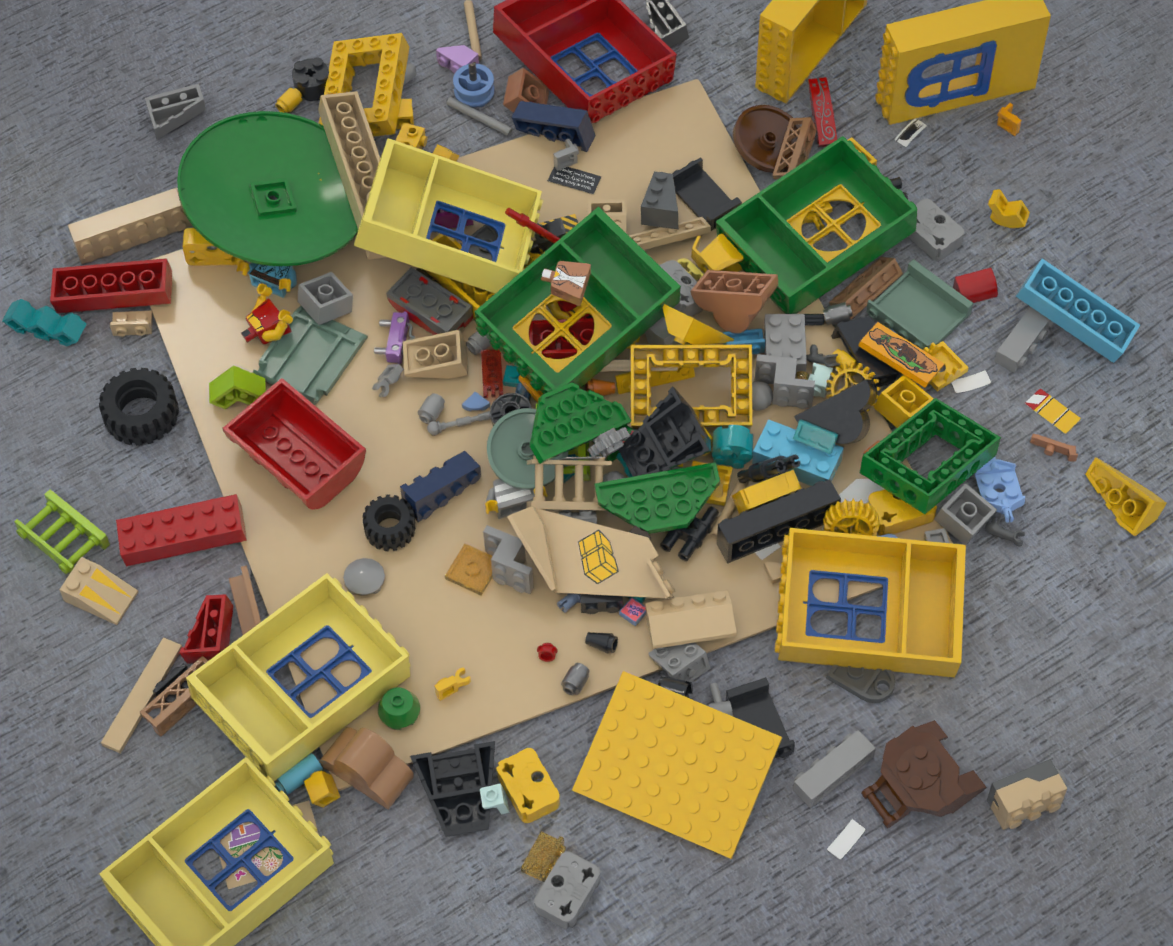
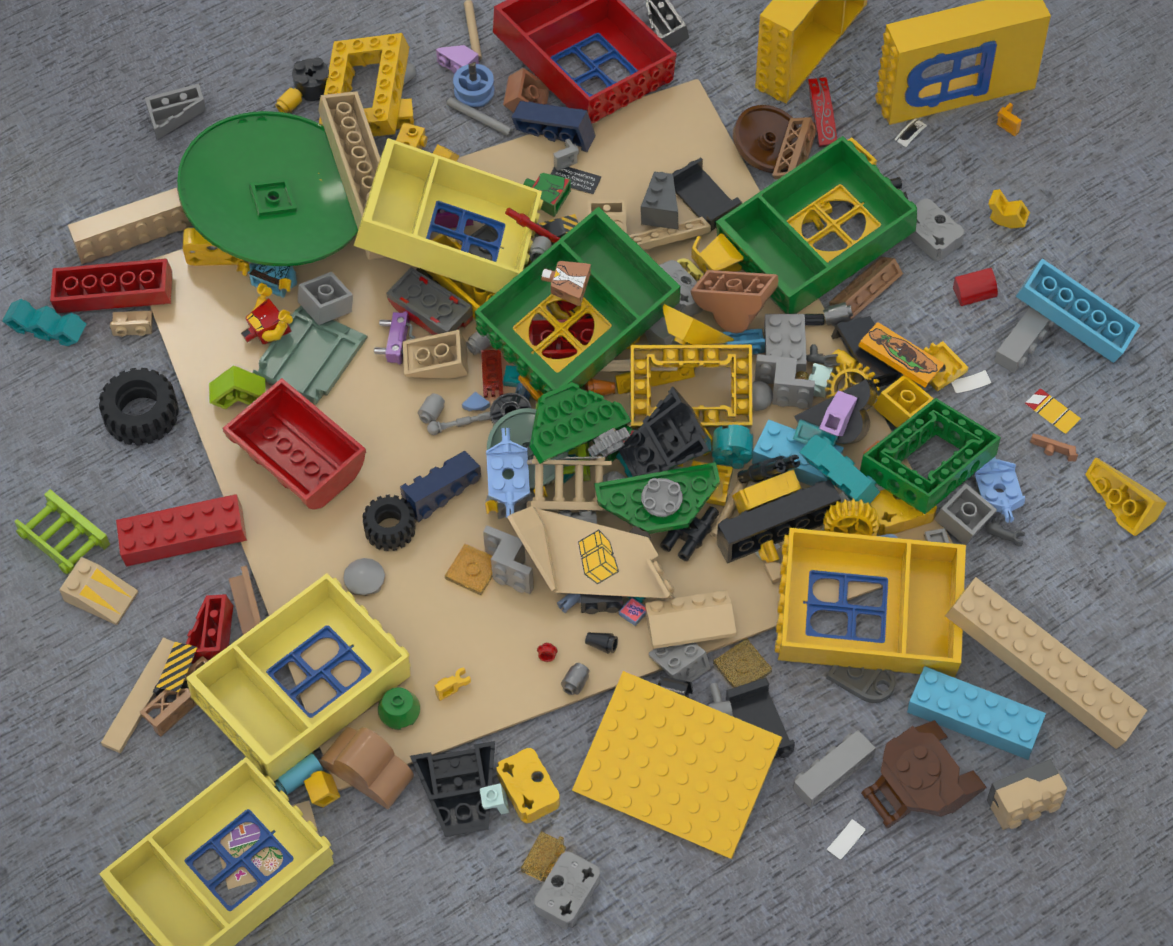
light grey plate [372,364,404,397] -> none
sand green panel [866,259,973,350] -> none
none -> sticker [156,642,197,692]
none -> light blue plate [486,428,530,518]
none -> green torso [523,173,571,217]
none -> light grey brick [529,236,552,262]
none -> light grey dish [641,478,682,517]
none -> clear yellow tile [713,639,772,688]
none -> yellow plate [758,540,780,563]
none -> teal brick [799,434,880,504]
none -> lavender slope [819,390,858,436]
none -> medium azure brick [907,666,1046,760]
none -> tan brick [945,577,1147,749]

